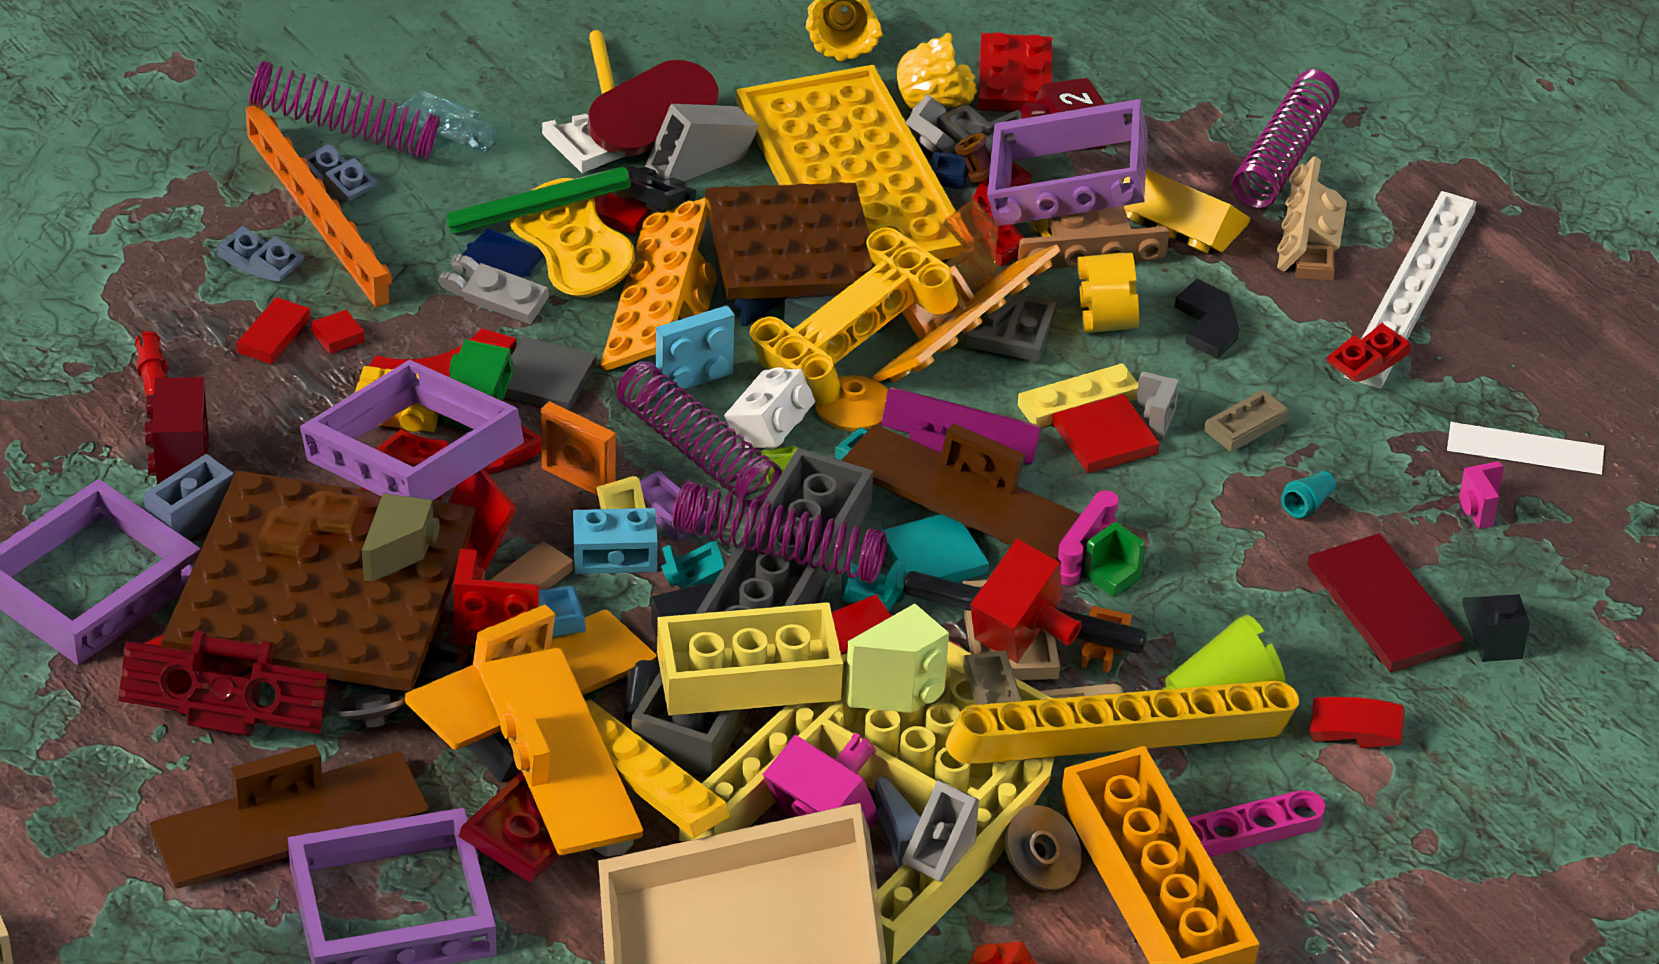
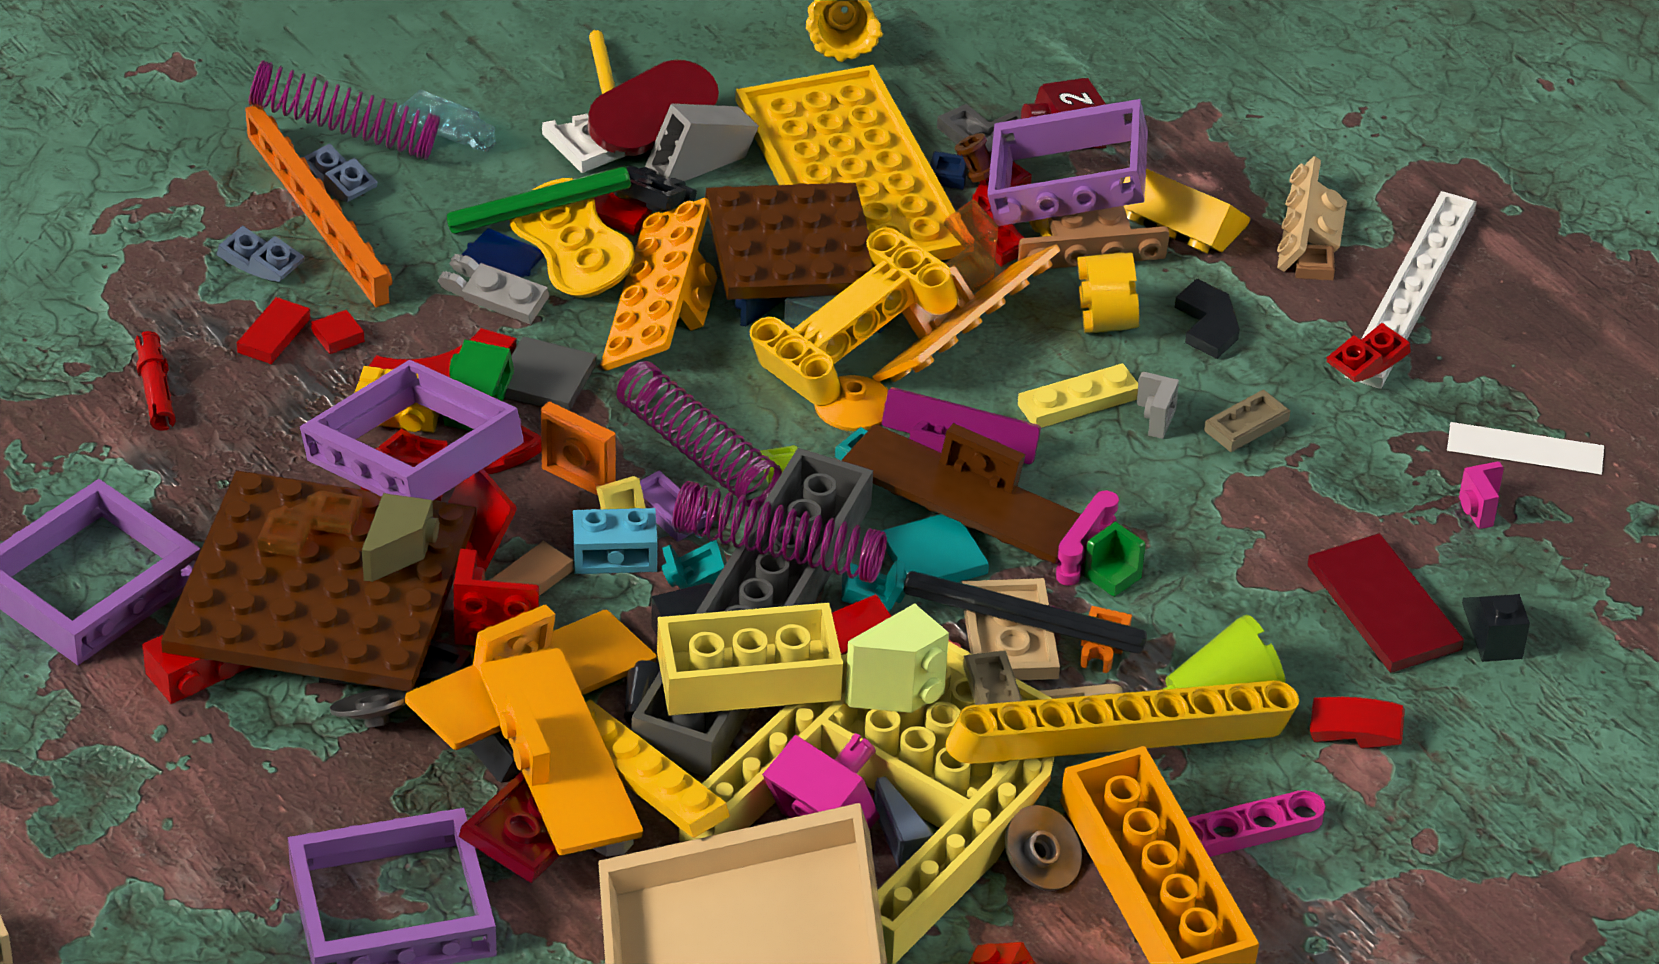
dark red piece [118,630,329,736] -> none
sand blue brick [143,454,234,540] -> none
dark red brick [145,377,210,485] -> none
reddish brown bracket [149,744,429,889] -> none
dark azure tile [539,586,586,636] -> none
medium azure plate [656,305,735,396] -> none
white brick [724,367,815,450] -> none
yellow hair [897,32,977,109] -> none
light grey slope [901,780,979,881] -> none
light grey bracket [905,94,958,154] -> none
dark grey wing [966,294,1057,362] -> none
red brick [970,538,1082,664] -> none
red plate [978,32,1052,112] -> none
red tile [1052,394,1160,474] -> none
magenta piece [1232,69,1340,208] -> none
teal cone [1281,471,1336,518] -> none

